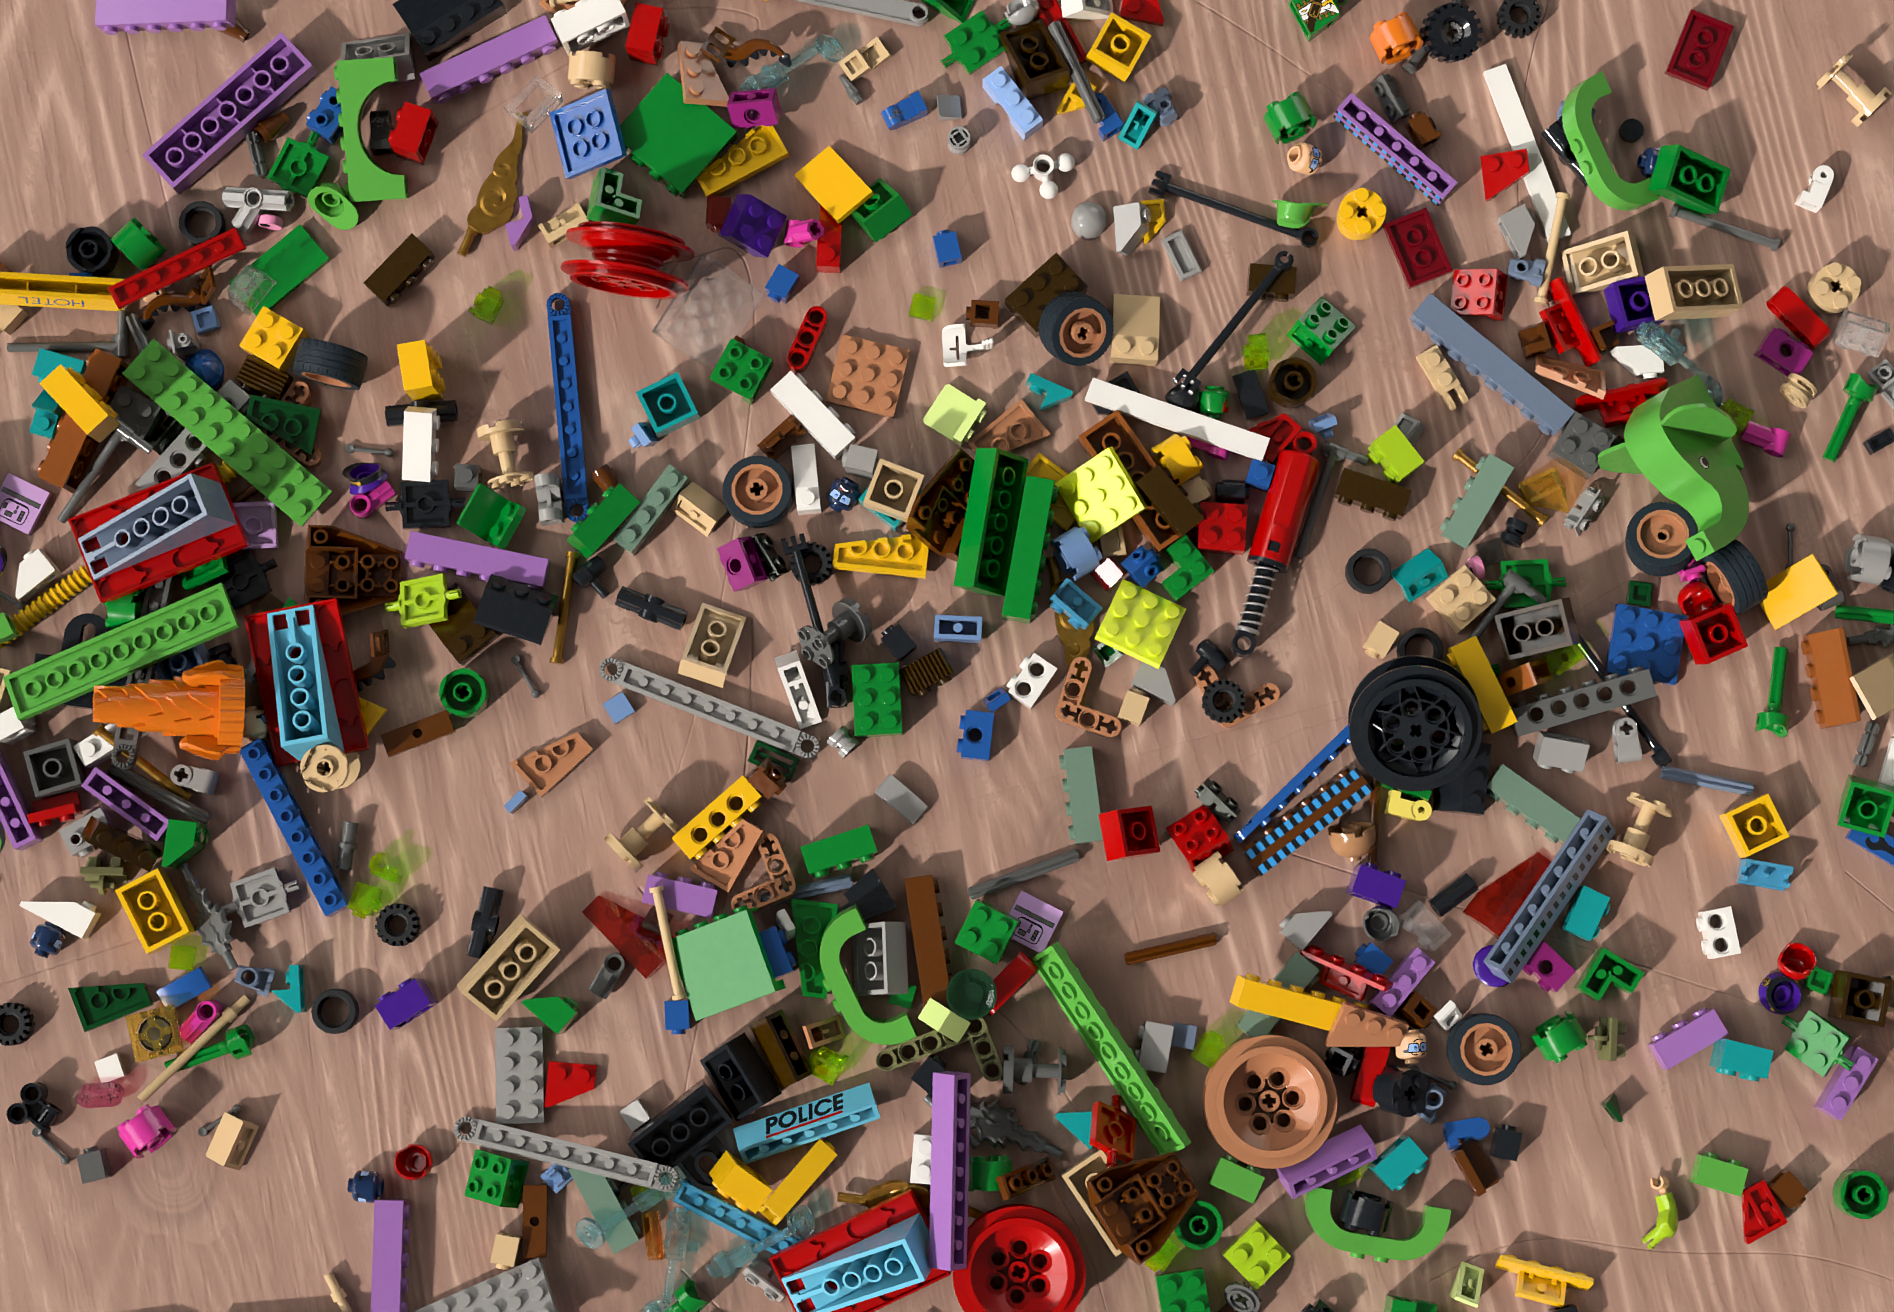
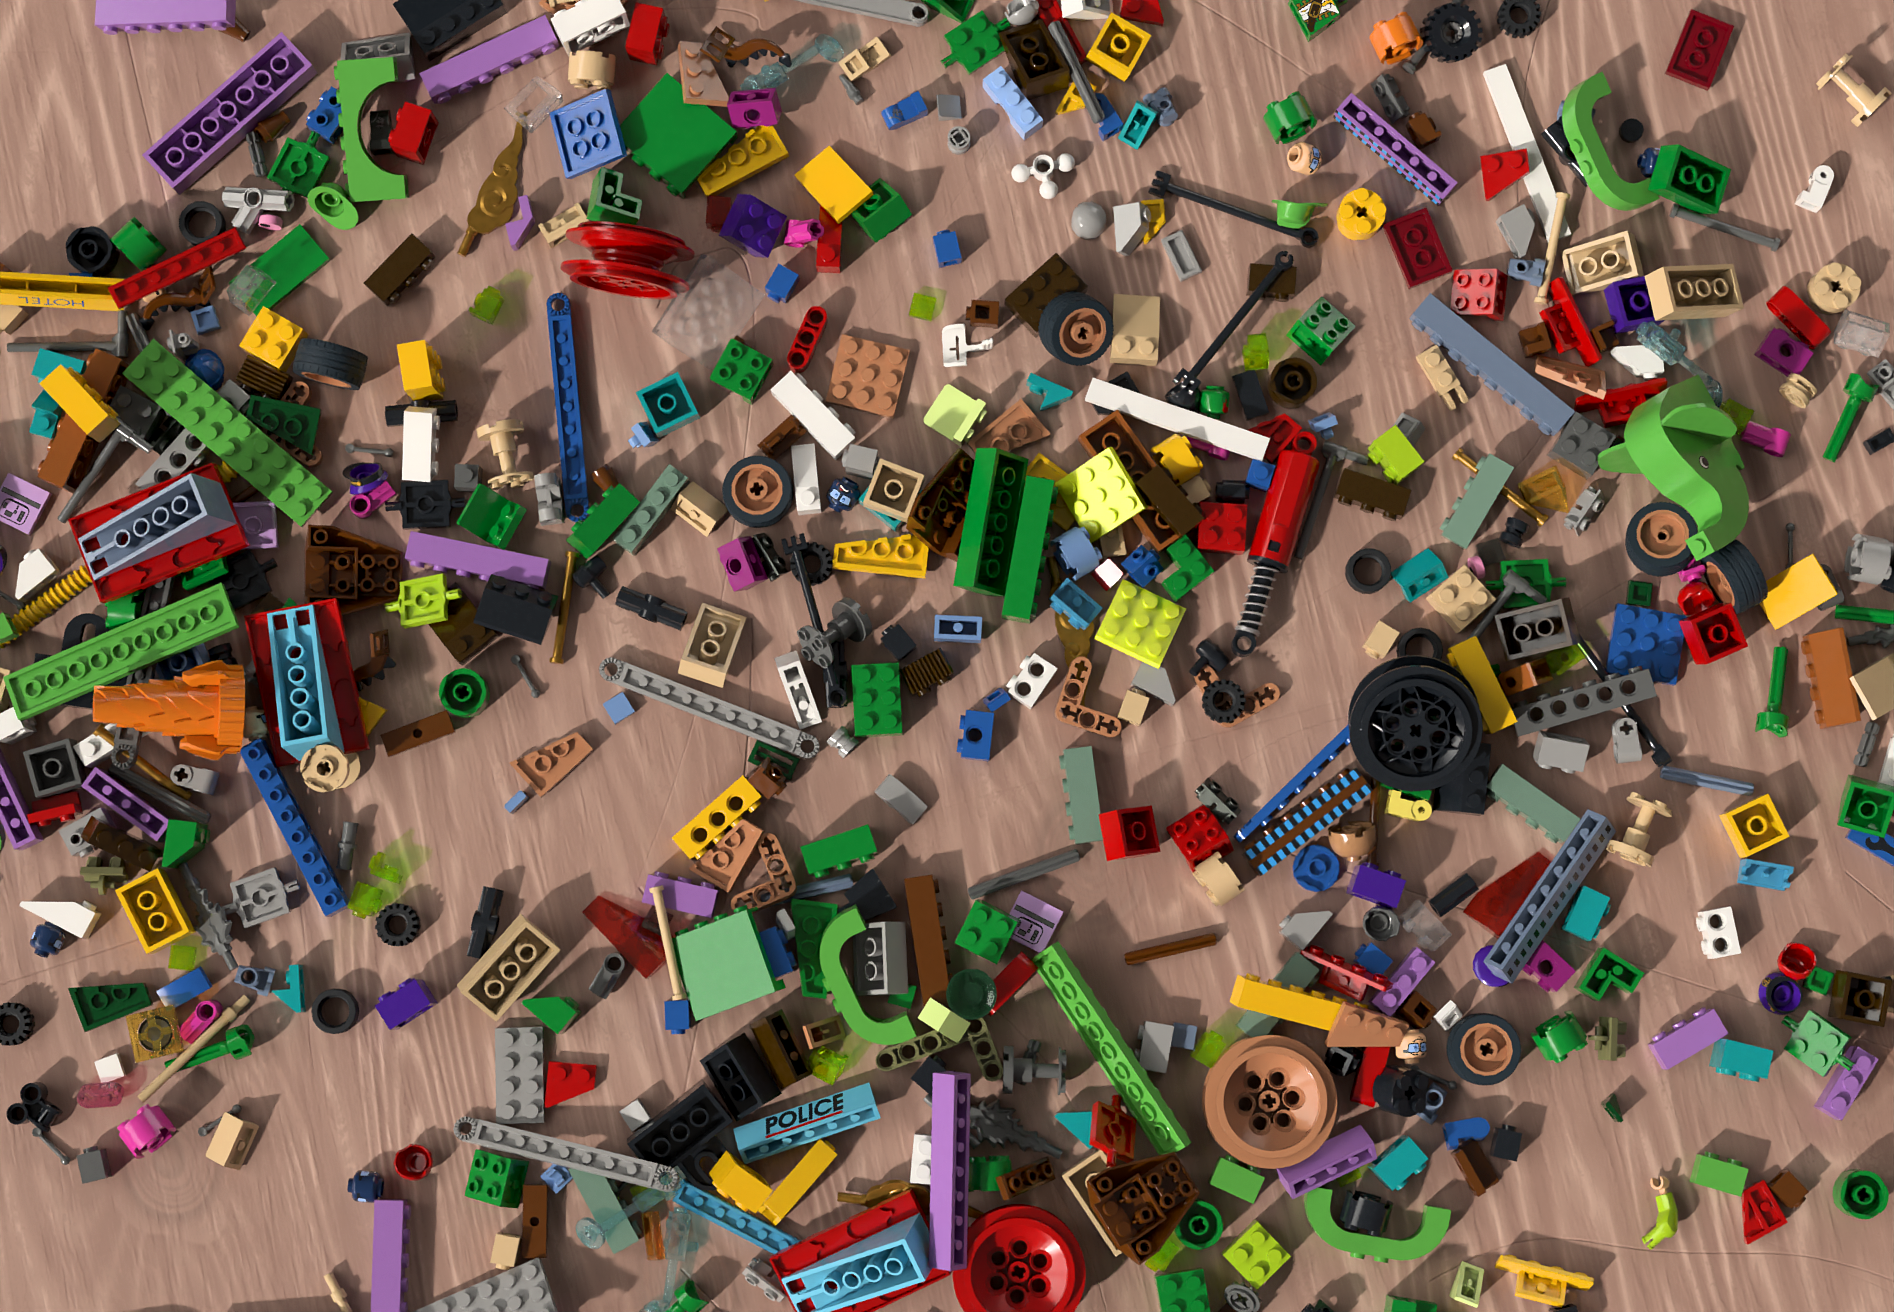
tan piece [604,796,680,872] -> none
clear light blue piece [706,1205,815,1279] -> none
dark green slope [1093,642,1124,668] -> none
none -> blue tile [1292,845,1340,892]

